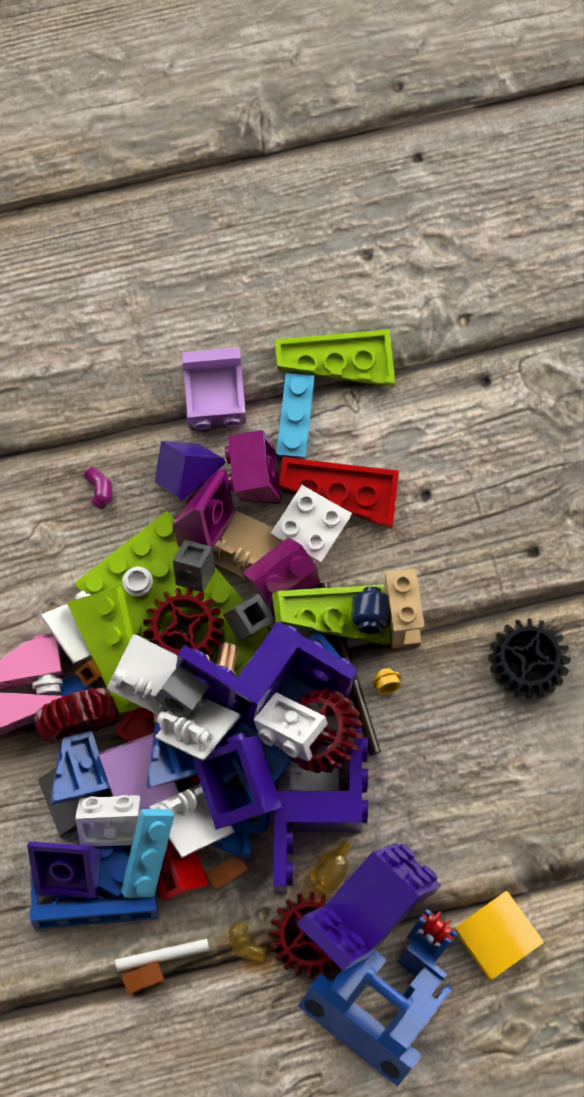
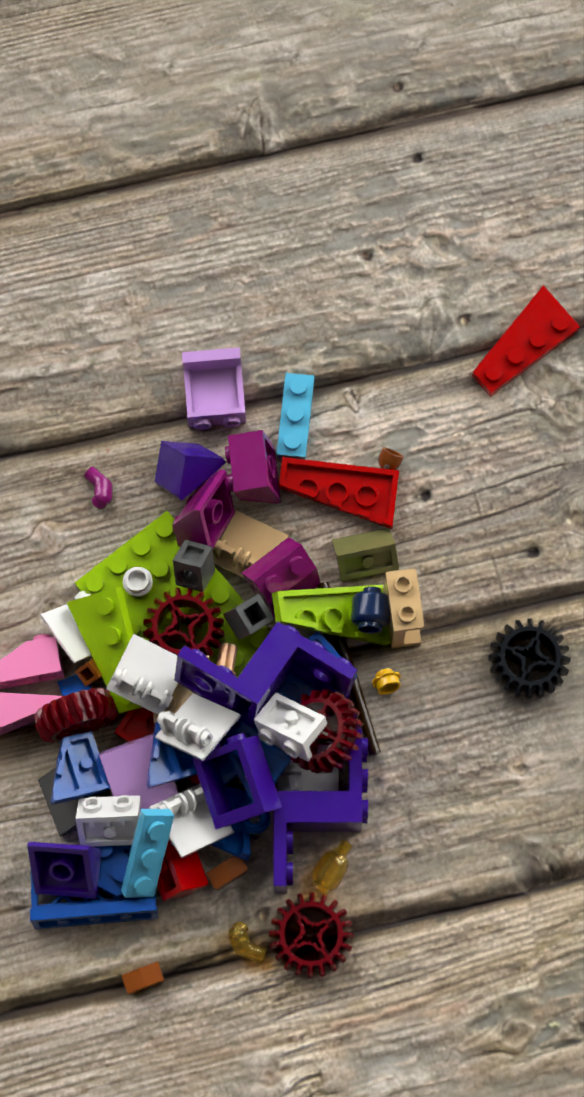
white plate [32,674,63,696] -> none
white bar [115,939,210,972] -> none
dark grey brick [154,665,209,718] -> none
white hinge [271,485,352,563] -> none
lime wing [275,329,395,387] -> none
dark purple bracket [297,843,442,971] -> none
blue container [298,909,457,1087] -> none
yellow slope [453,891,544,981] -> none
none -> olive panel [332,528,399,582]
none -> dark orange hinge [378,447,404,470]
none -> red wing [472,285,580,397]

